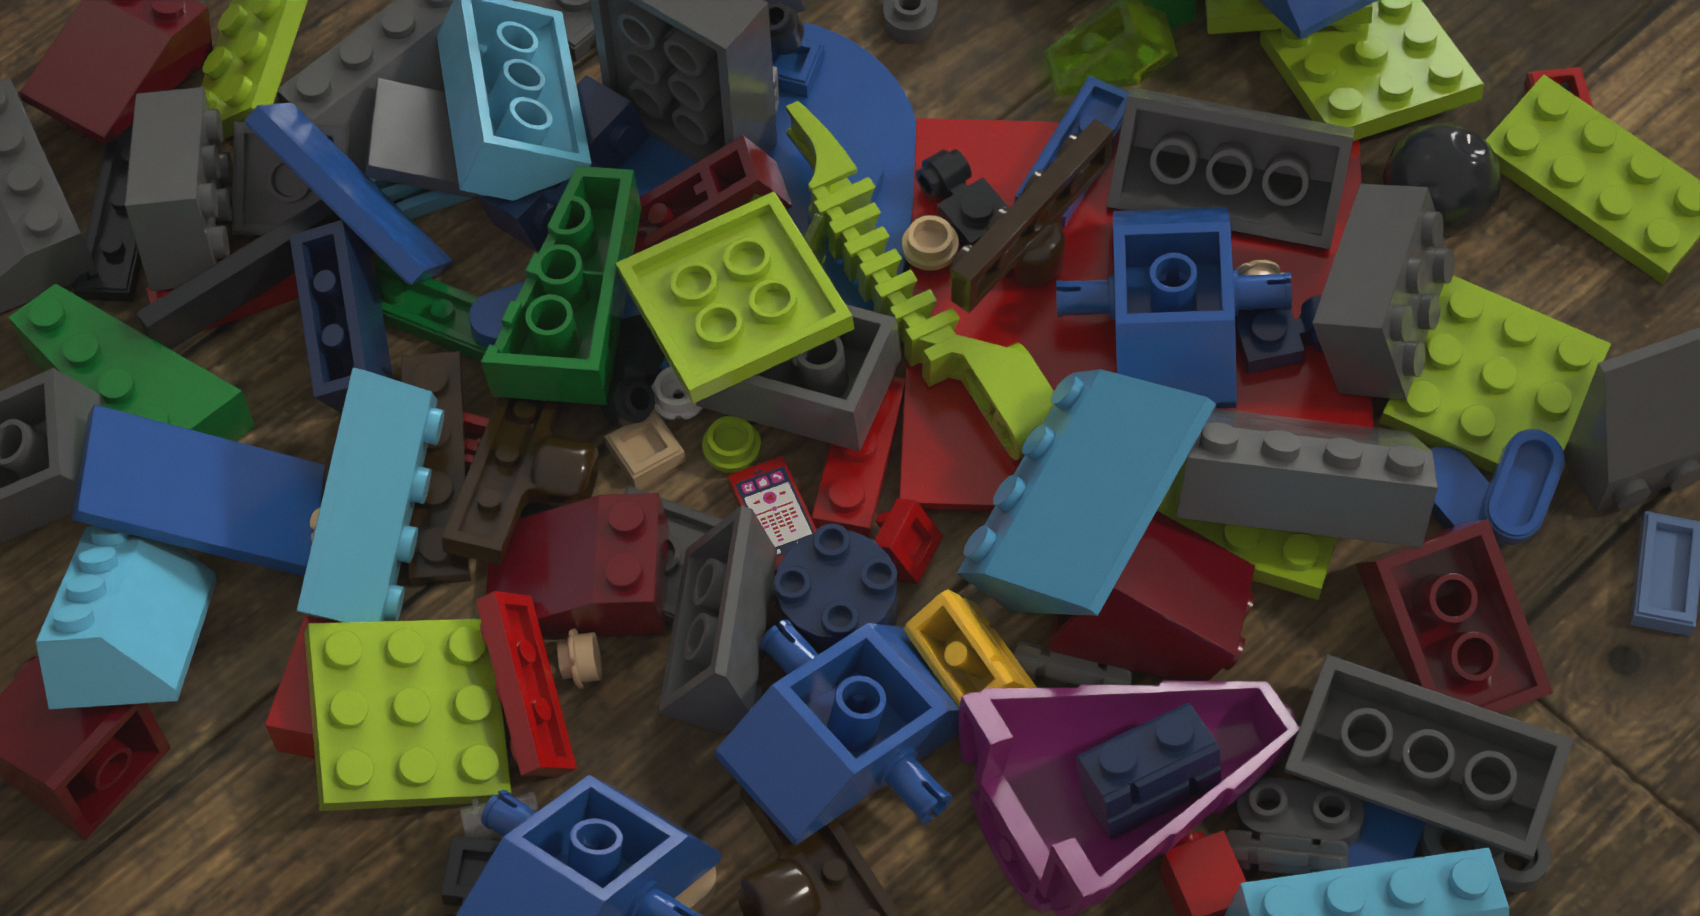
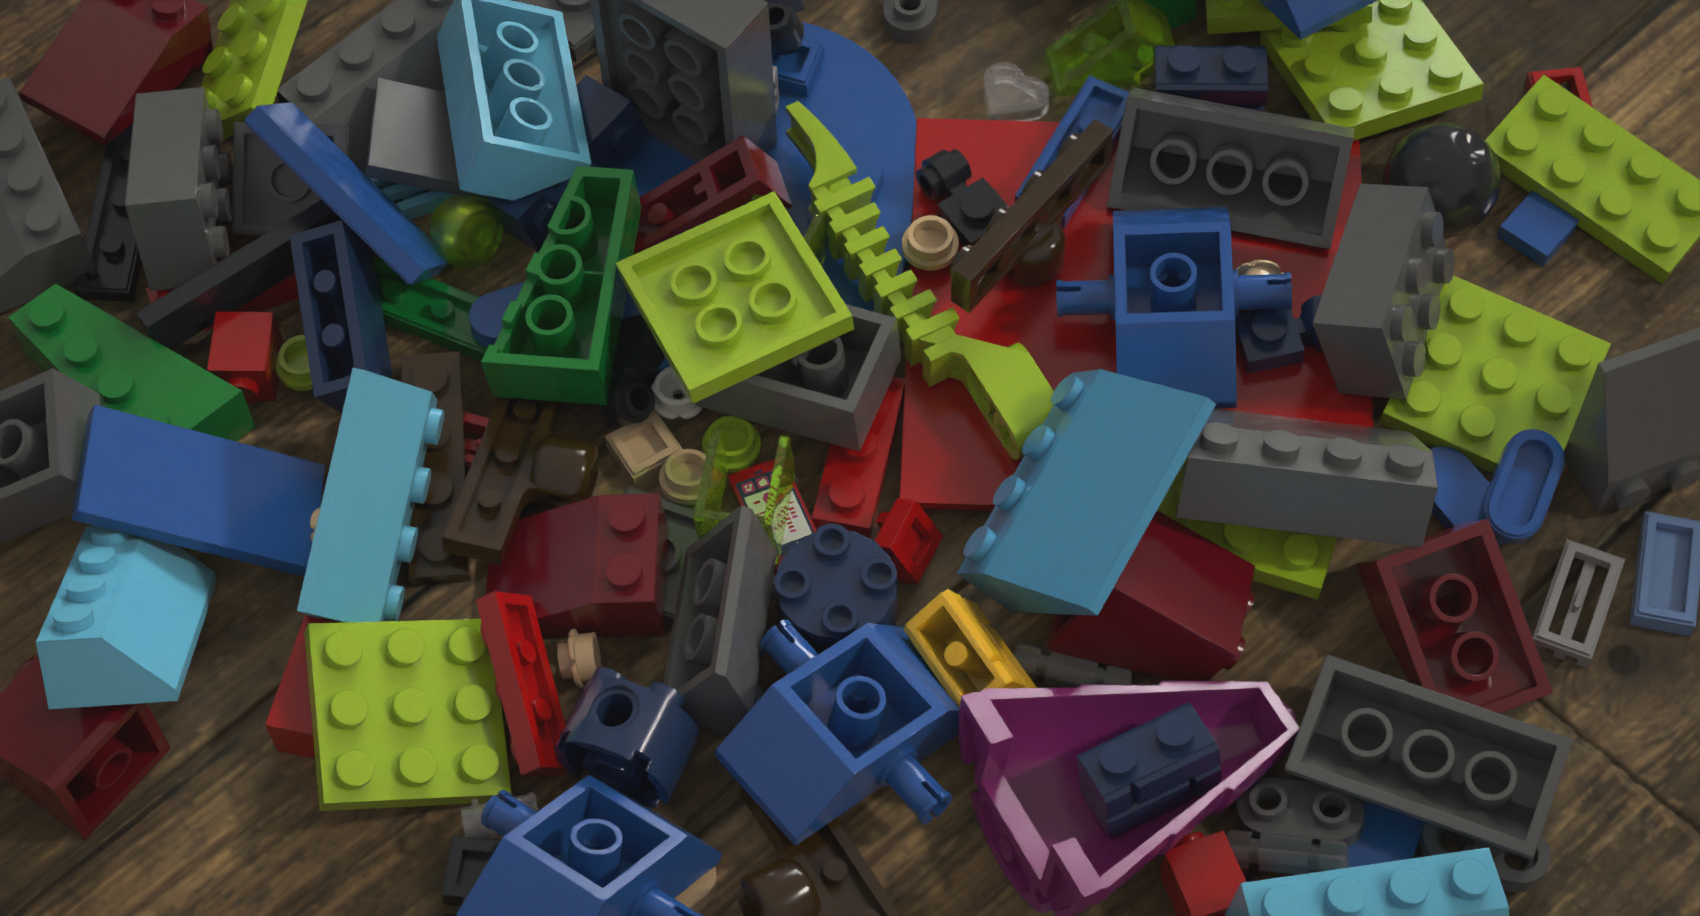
none -> red brick [207,312,284,405]
none -> lime plate [275,335,313,391]
none -> clear neon green cone [430,195,503,269]
none -> dark blue brick [554,667,700,808]
none -> tan plate [659,449,718,505]
none -> clear neon green piece [693,428,795,564]
none -> clear tile [983,62,1049,121]
none -> dark blue brick [1150,45,1268,112]
none -> blue tile [1497,191,1579,267]
none -> light grey tile [1532,539,1625,669]

